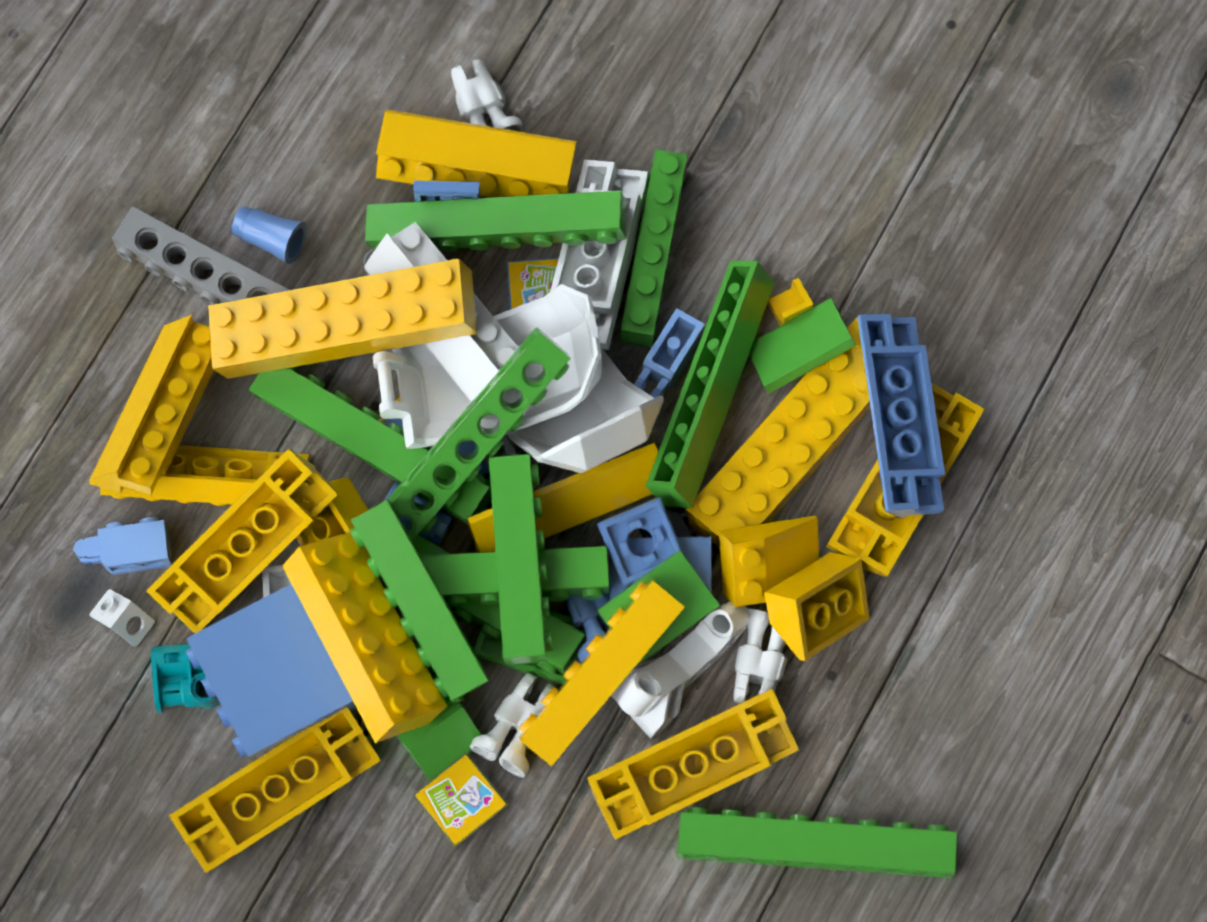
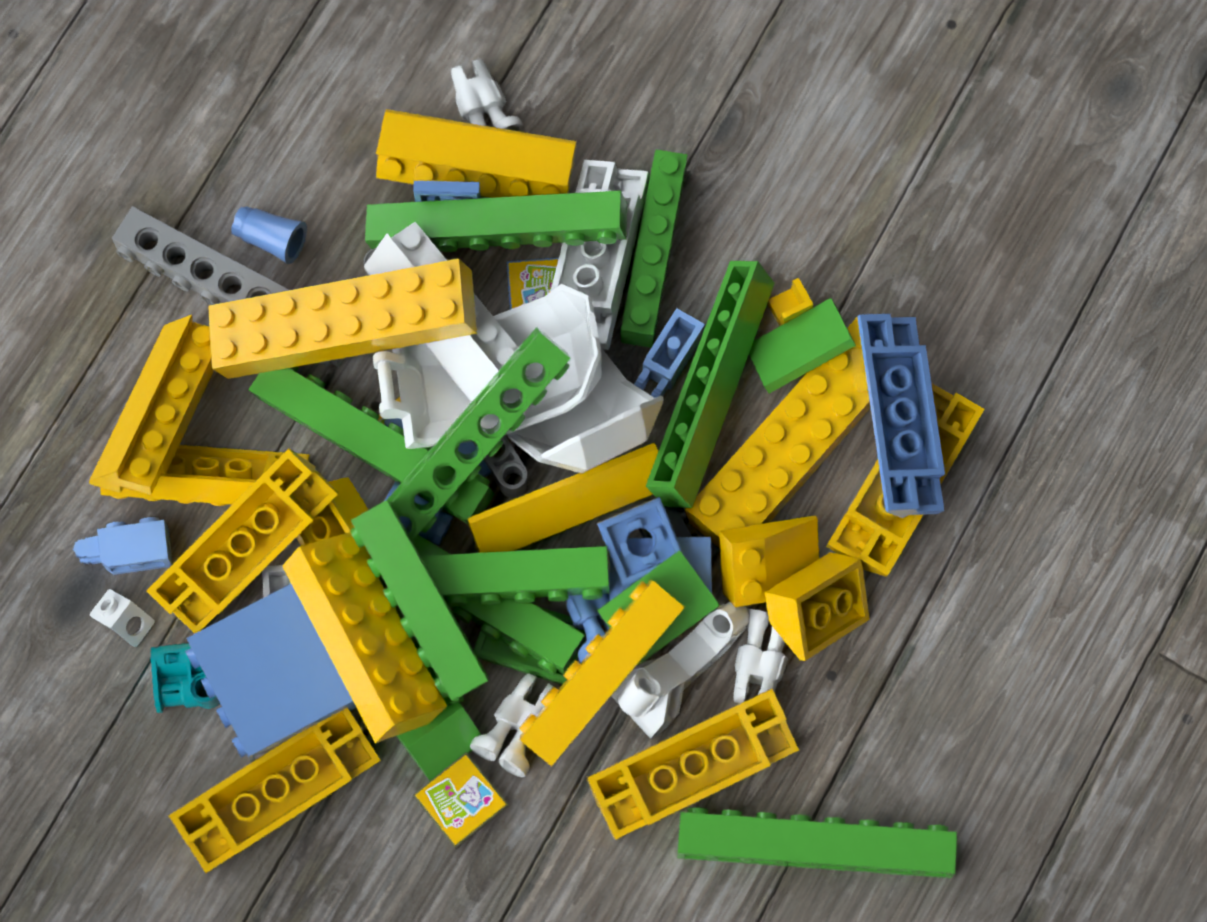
bright green brick [489,454,553,665] -> none

